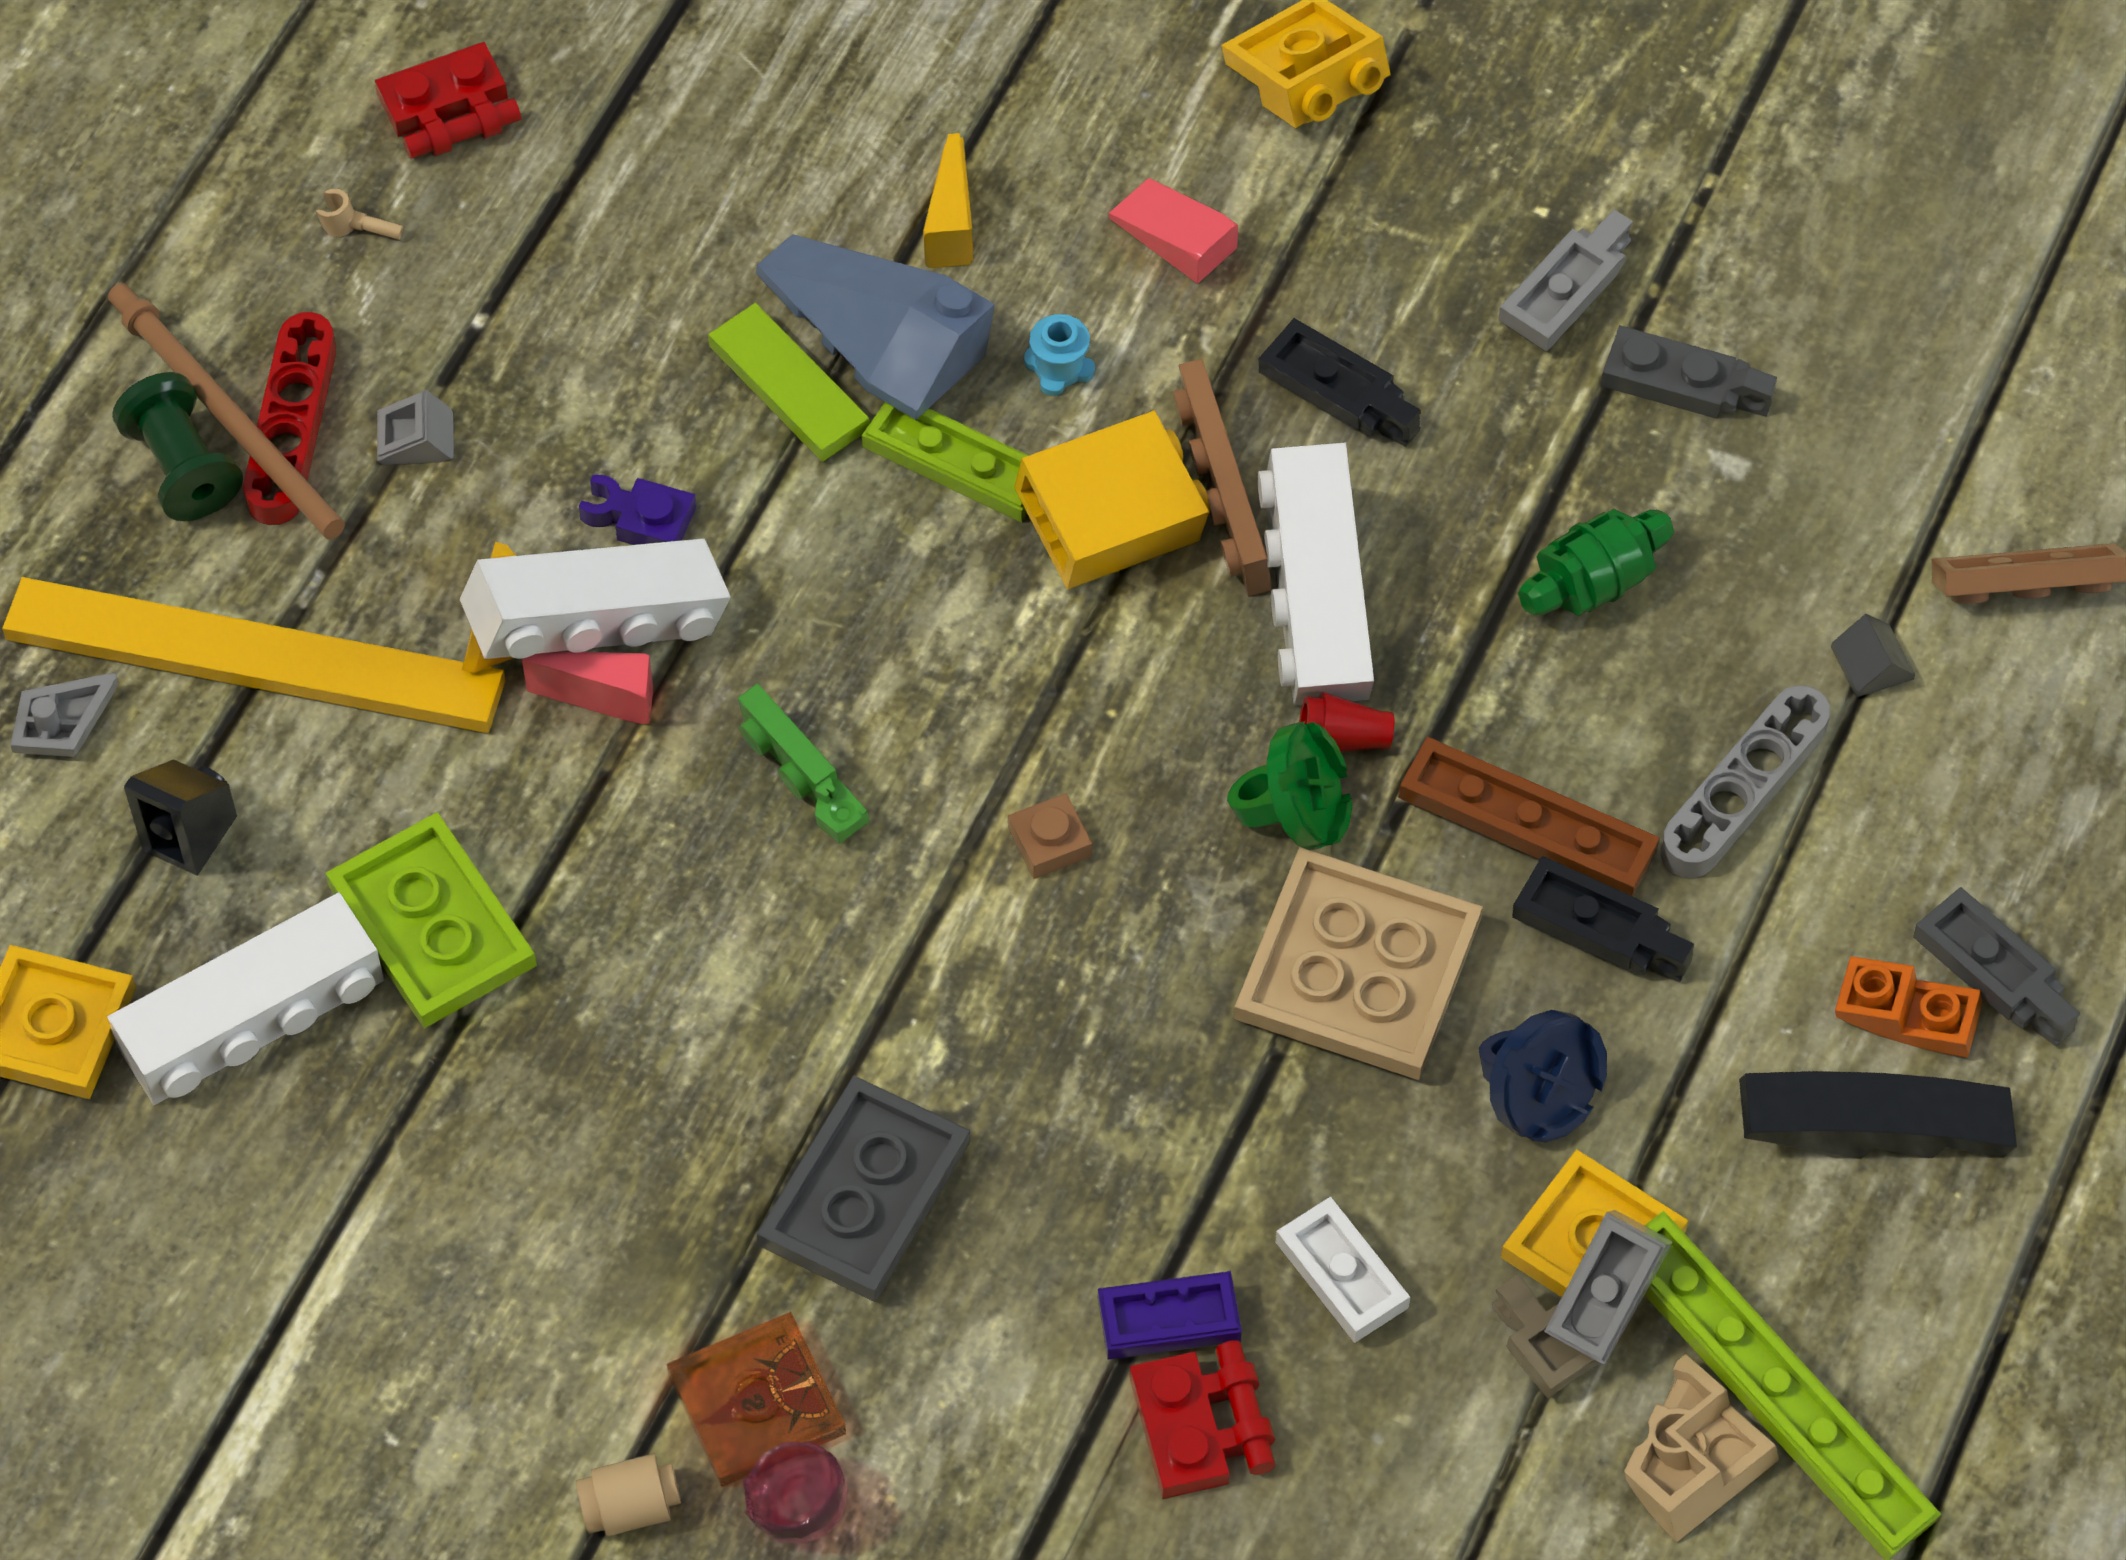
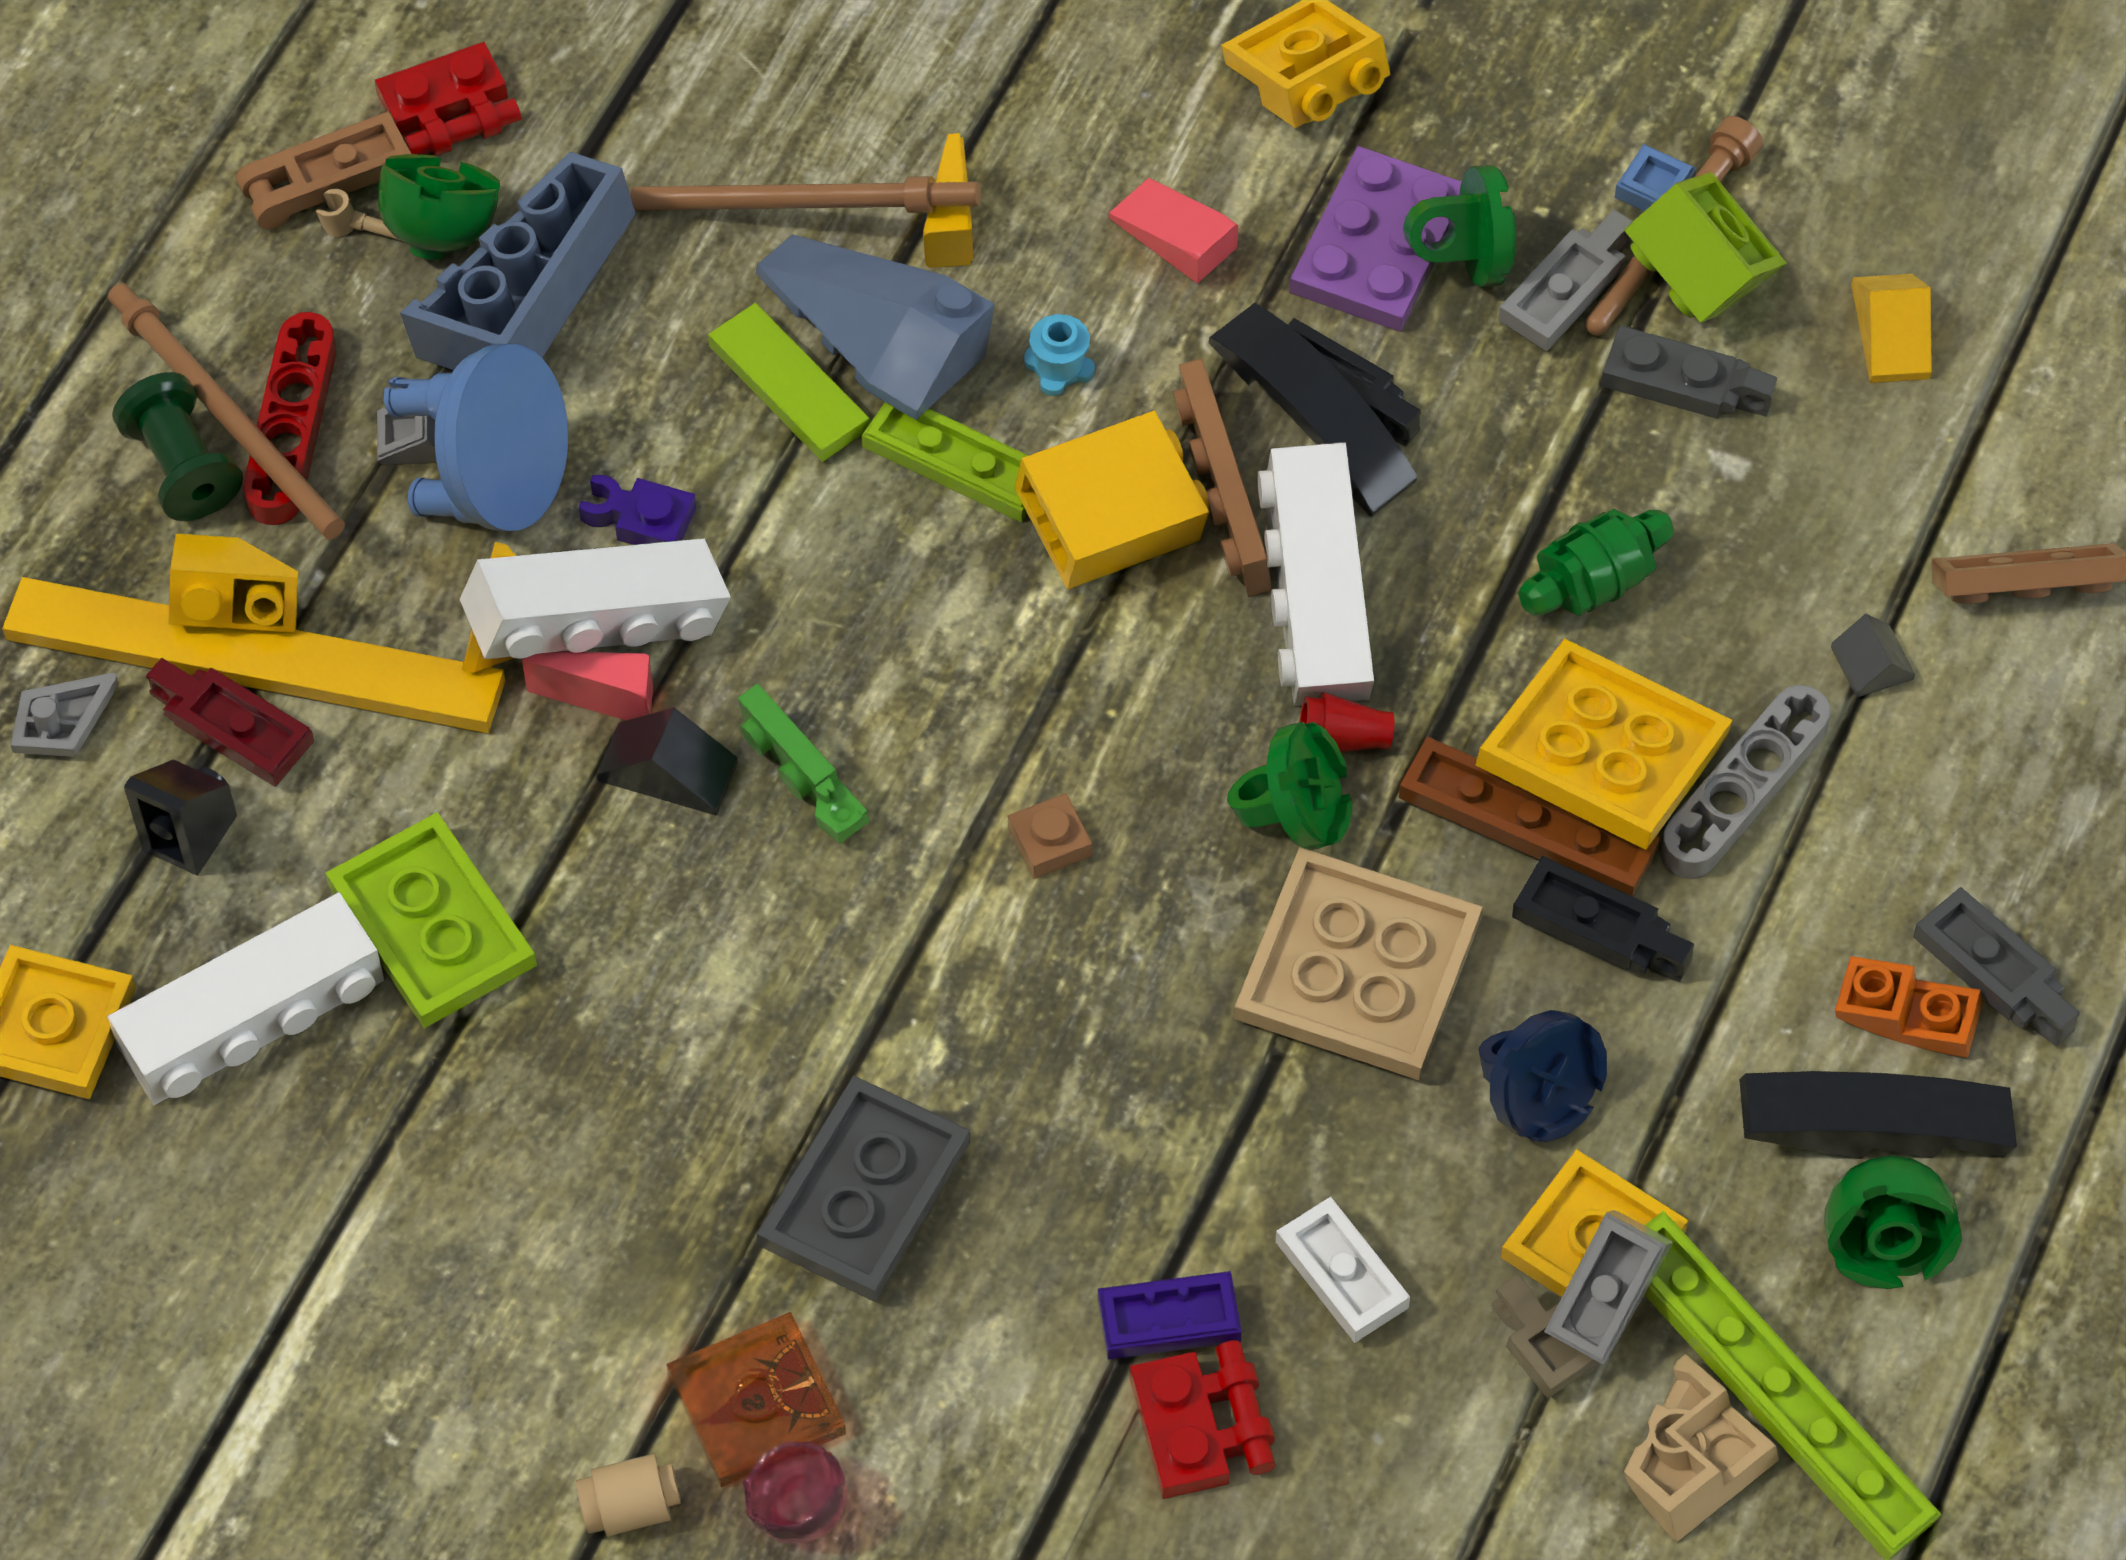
none -> dark red hinge [146,658,314,787]
none -> yellow slope [168,533,299,633]
none -> medium nougat plate [236,111,411,229]
none -> green cylinder [378,154,500,260]
none -> medium blue piece [384,344,568,531]
none -> sand blue wedge [400,152,636,370]
none -> black slope [596,707,738,816]
none -> medium nougat bar [630,176,982,213]
none -> black slope [1208,303,1418,517]
none -> medium lavender plate [1289,146,1462,332]
none -> green tile [1403,165,1516,287]
none -> yellow plate [1475,638,1733,850]
none -> medium nougat piece [1585,116,1763,336]
none -> medium blue tile [1614,144,1696,211]
none -> lime slope [1624,172,1787,323]
none -> green cylinder [1824,1156,1962,1289]
none -> yellow slope [1851,274,1932,383]

